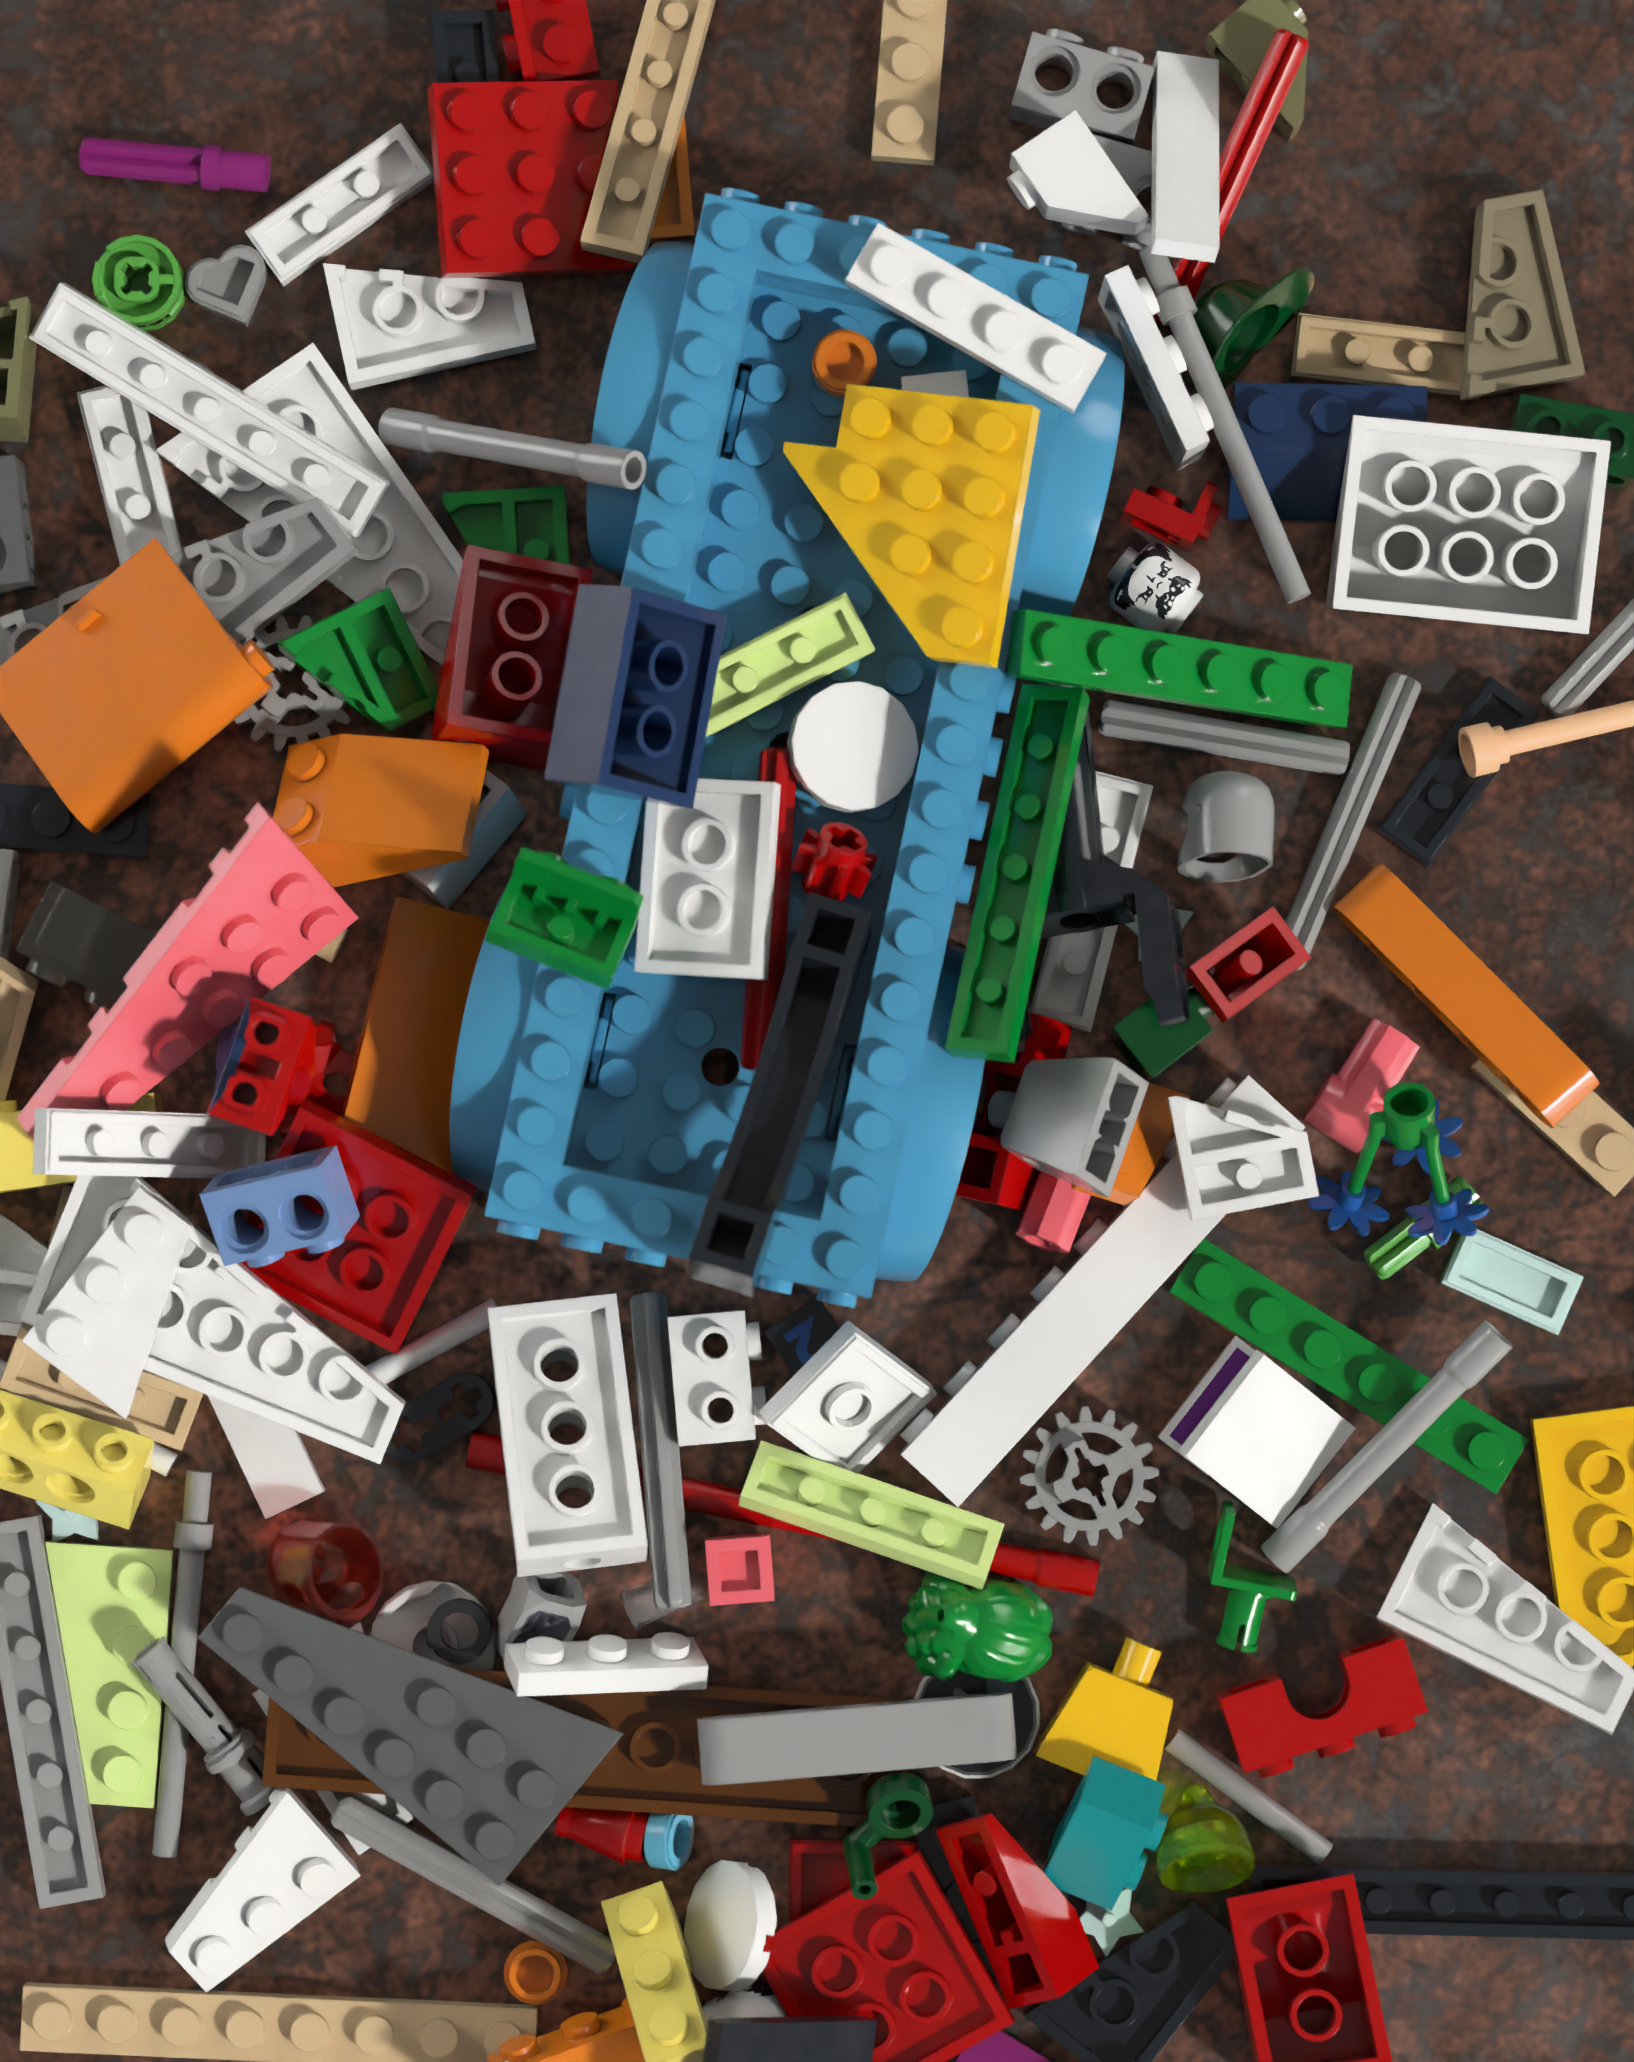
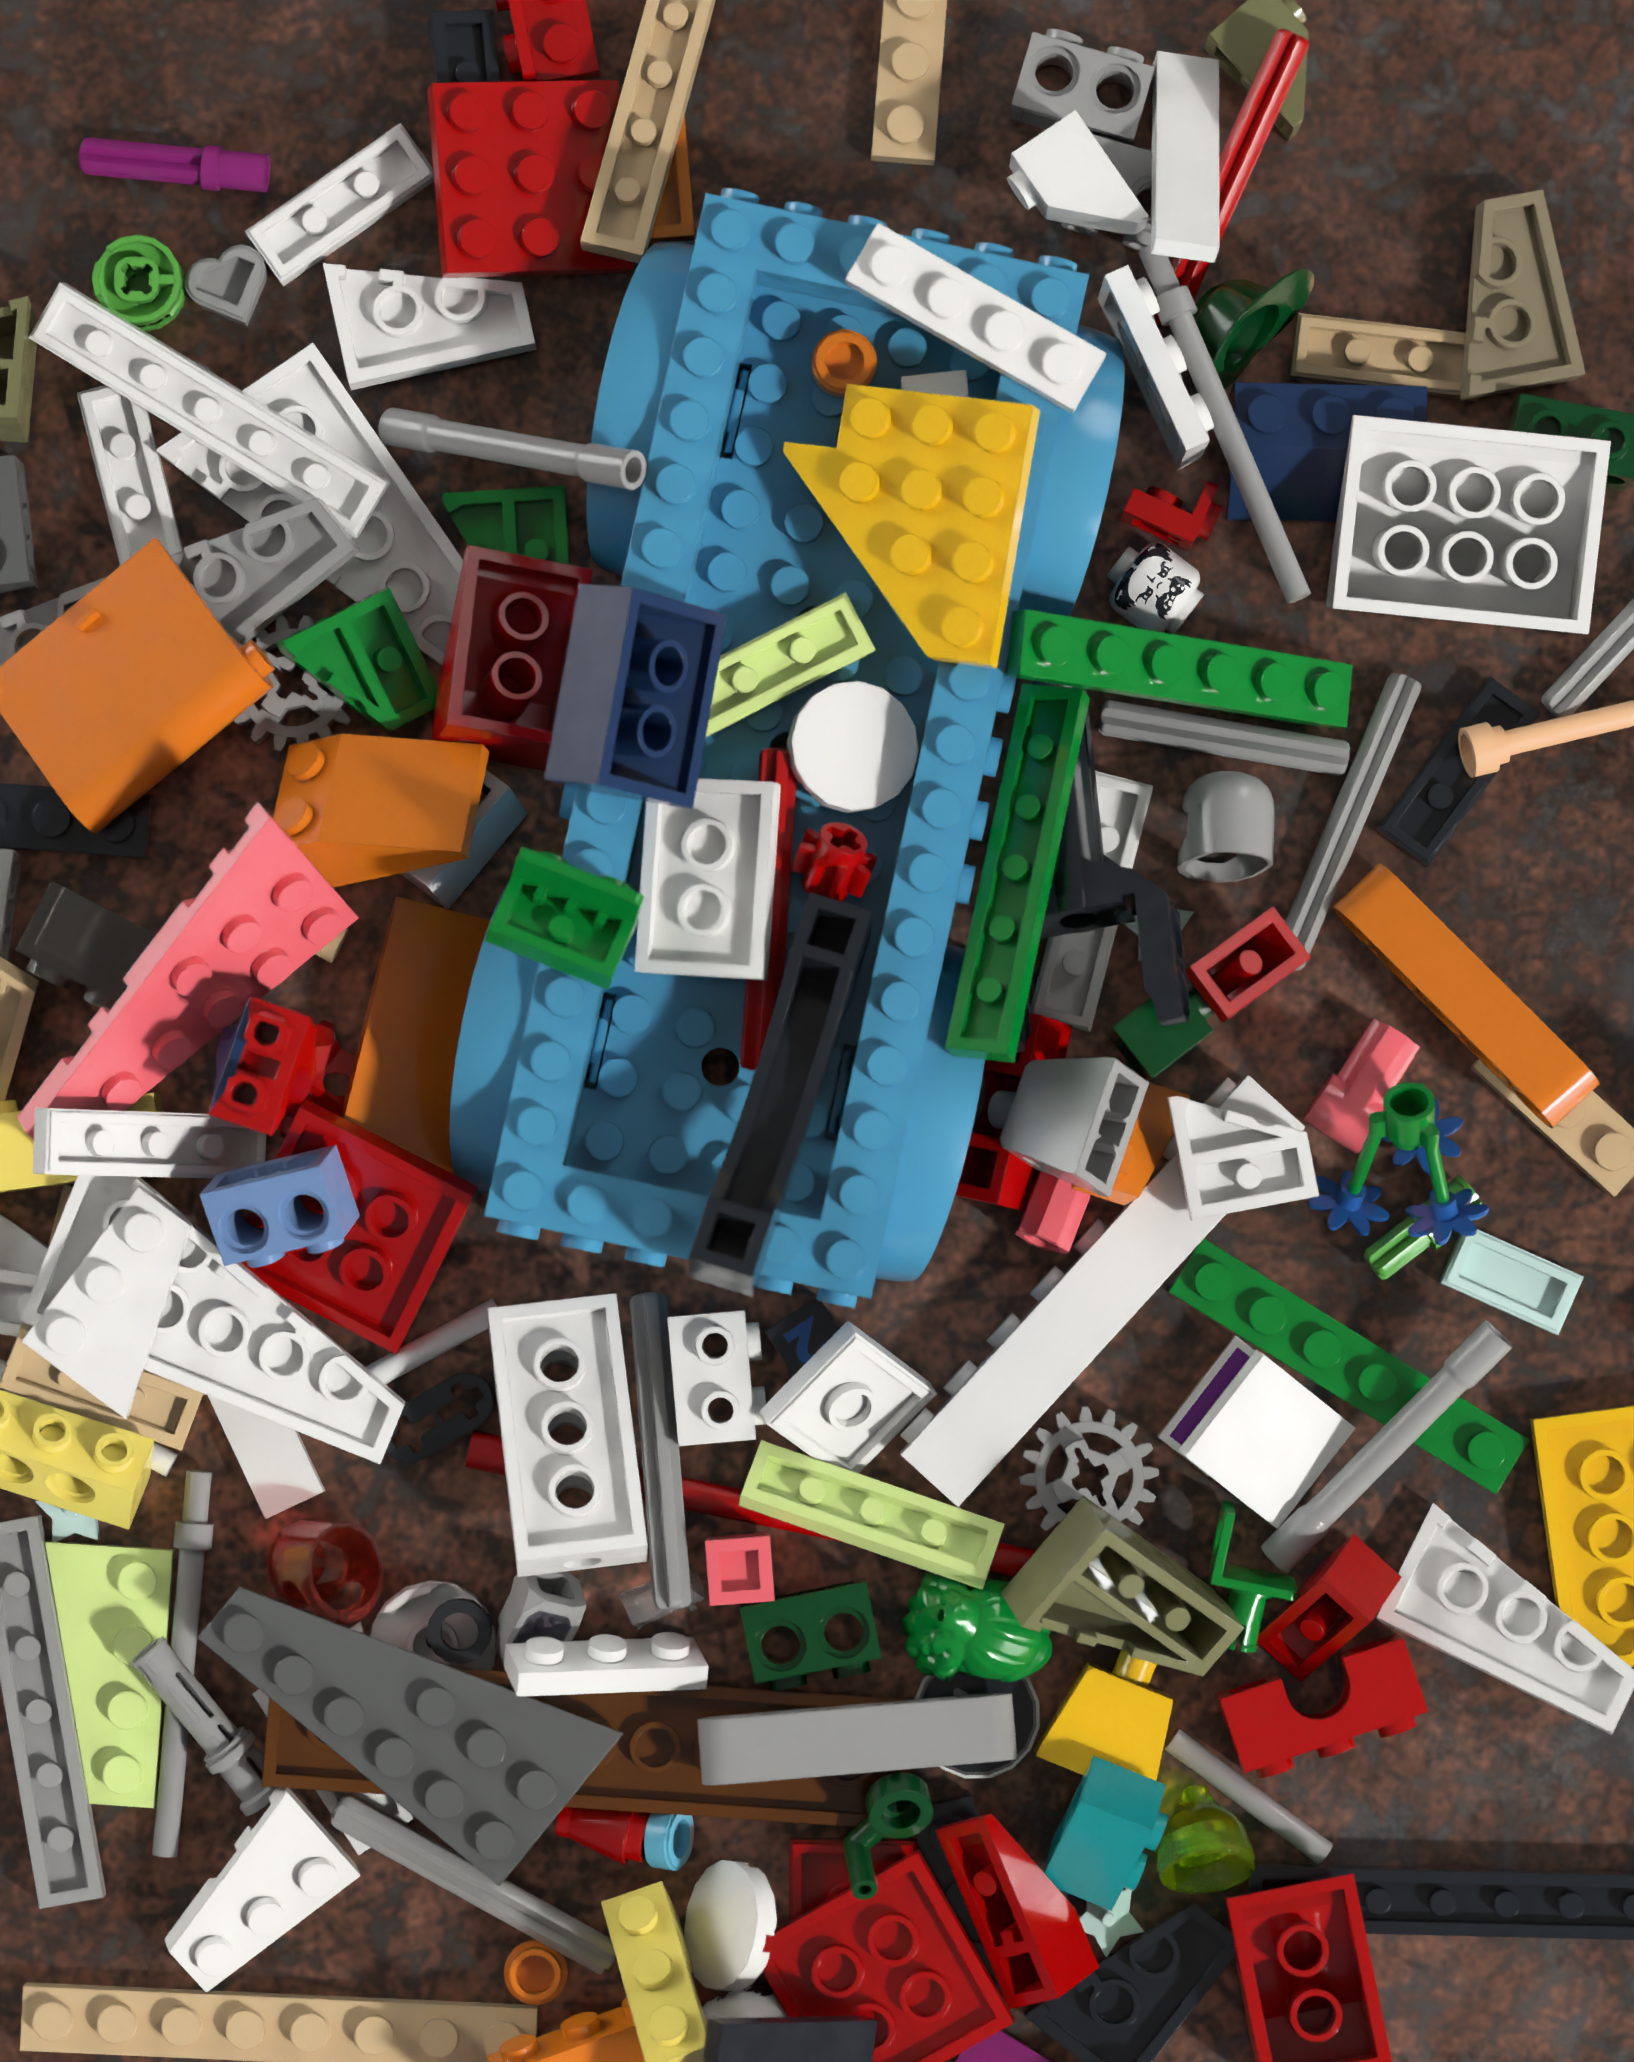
none -> dark green brick [740,1578,882,1691]
none -> olive wedge [1001,1495,1244,1676]
none -> red slope [1257,1534,1402,1682]

